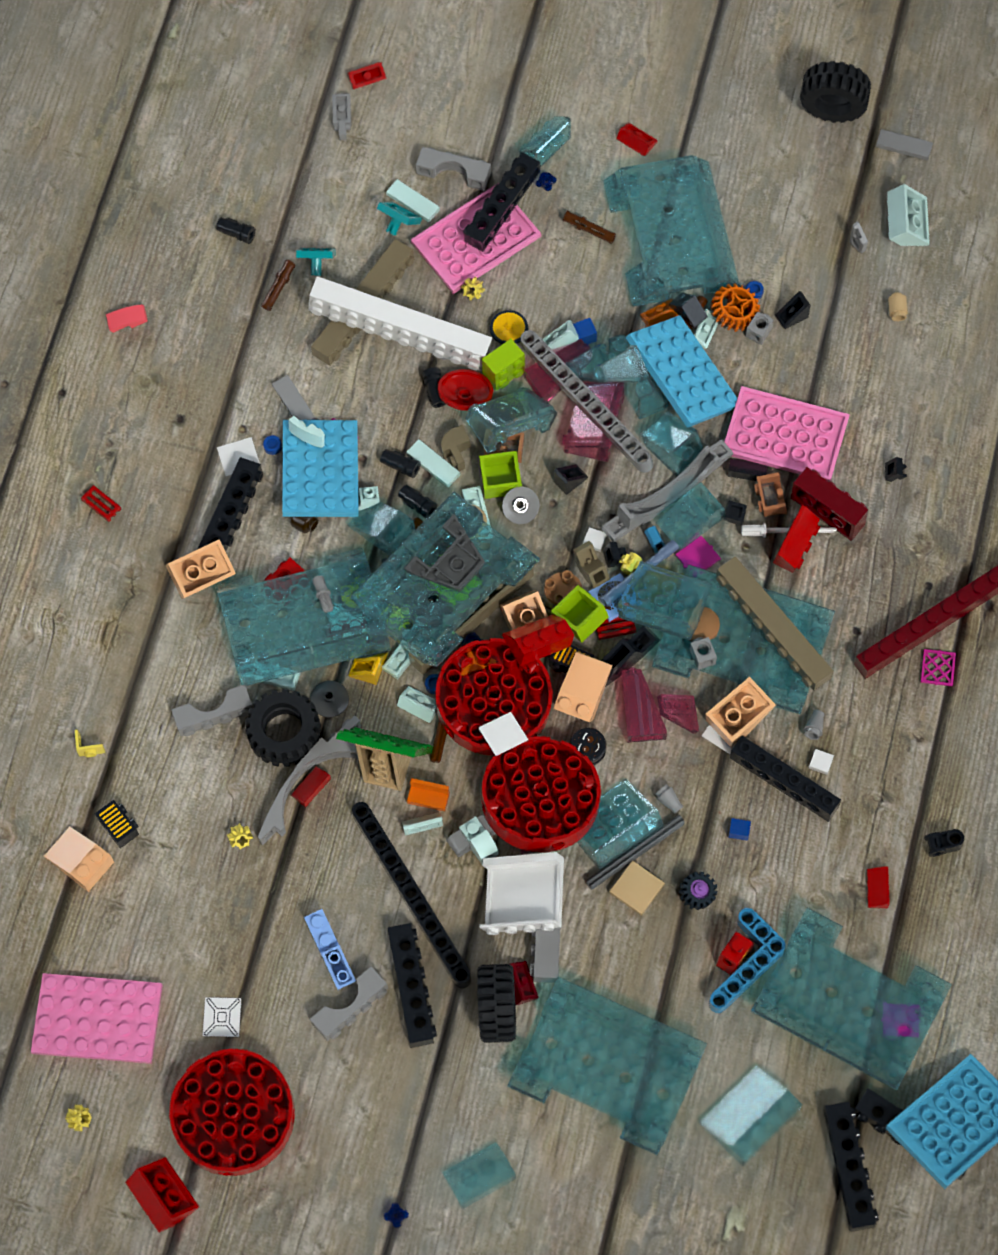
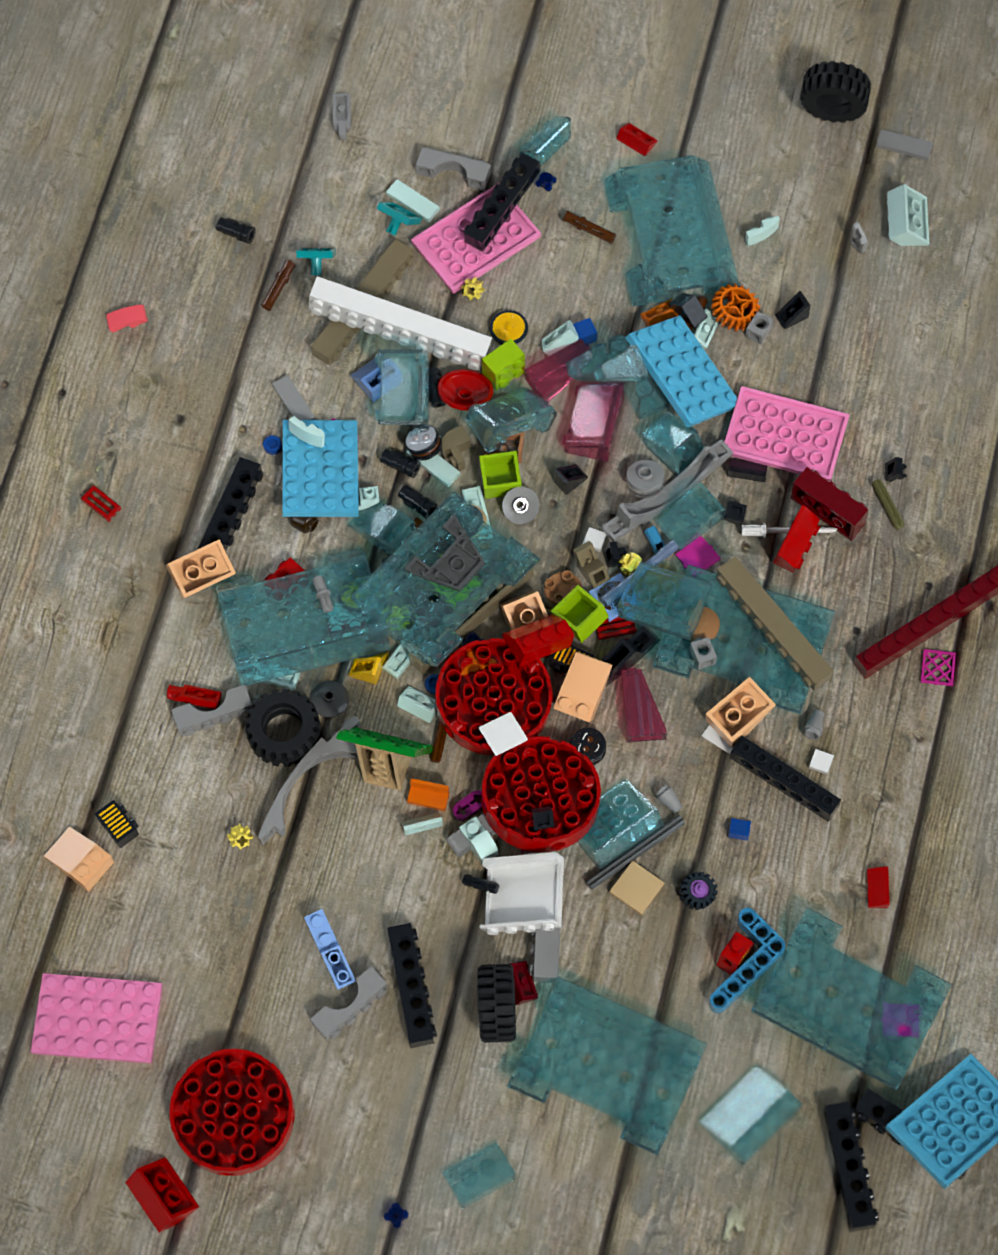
light yellow gear [65,1105,92,1131] -> none
light yellow bracket [75,729,105,757] -> none
white sticker [203,997,241,1037] -> none
white sticker [217,437,260,476] -> none
red slope [291,766,331,808] -> none
red slope [347,62,387,90] -> none
black beam [352,802,471,988] -> none
light grey beam [521,330,653,473] -> none
clear pink wing [657,694,699,734] -> none
blue tile [746,281,764,299] -> none
nougat window [754,472,787,517] -> none
tan brick [888,293,908,321] -> none
black piece [924,829,964,857] -> none
none -> red hinge [167,684,222,709]
none -> medium blue slope [351,355,402,402]
none -> clear light blue windscreen [375,349,429,425]
none -> head [405,425,442,461]
none -> magenta beam [453,790,482,821]
none -> black axle [462,874,500,894]
none -> black tile [531,806,554,831]
none -> light grey piece [626,460,664,498]
none -> light aqua slope [745,216,780,246]
none -> olive axle [872,479,905,530]

